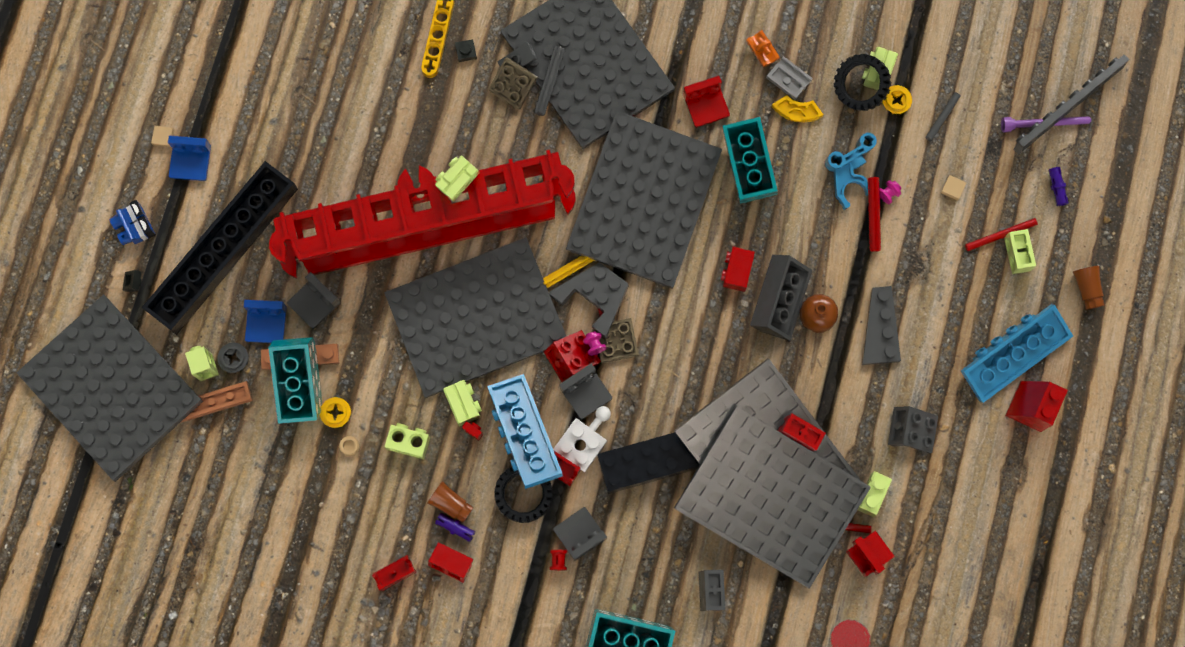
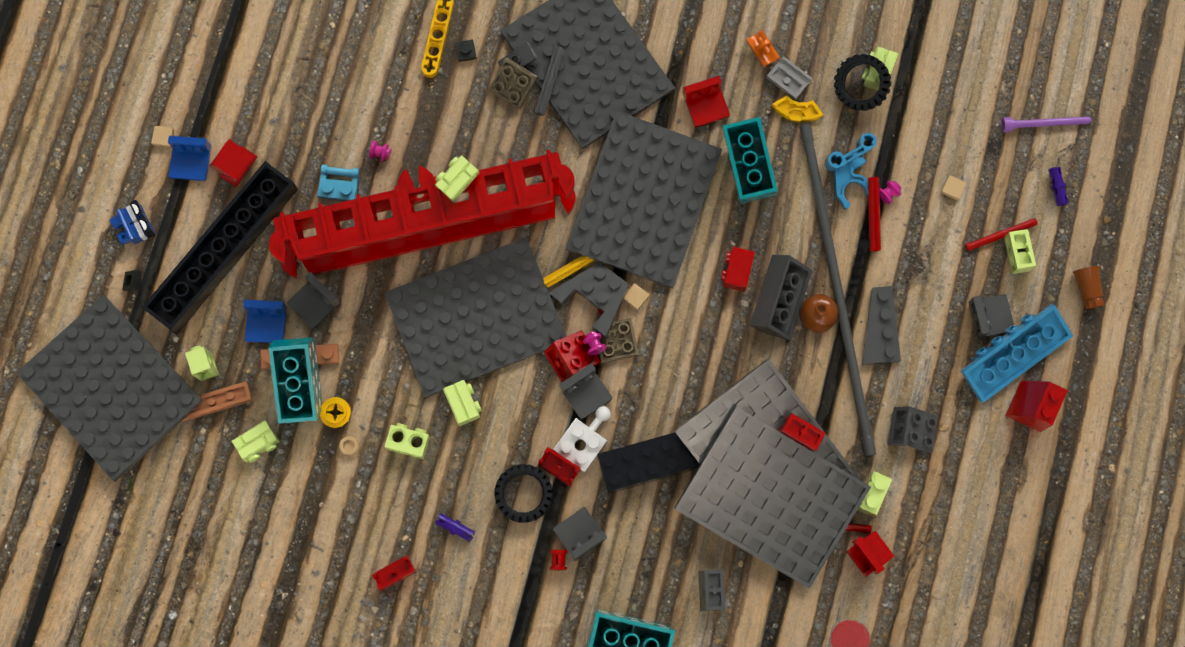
dark grey gear [218,343,249,373] -> none
dark orange plant [427,481,474,523] -> none
red hinge [428,542,474,583] -> none
red plate [462,421,483,441] -> none
dark azure plate [487,374,563,489] -> none
yellow gear [882,85,912,115] -> none
dark grey bar [925,92,961,141] -> none
dark grey plate [1013,55,1130,155] -> none
none -> red plate [209,139,257,188]
none -> yellowish green brick [232,420,280,463]
none -> medium azure plate [317,164,360,201]
none -> dark pink wheel [369,140,392,162]
none -> tan tile [624,284,650,311]
none -> dark grey piece [800,124,876,457]
none -> dark grey bracket [968,294,1014,339]

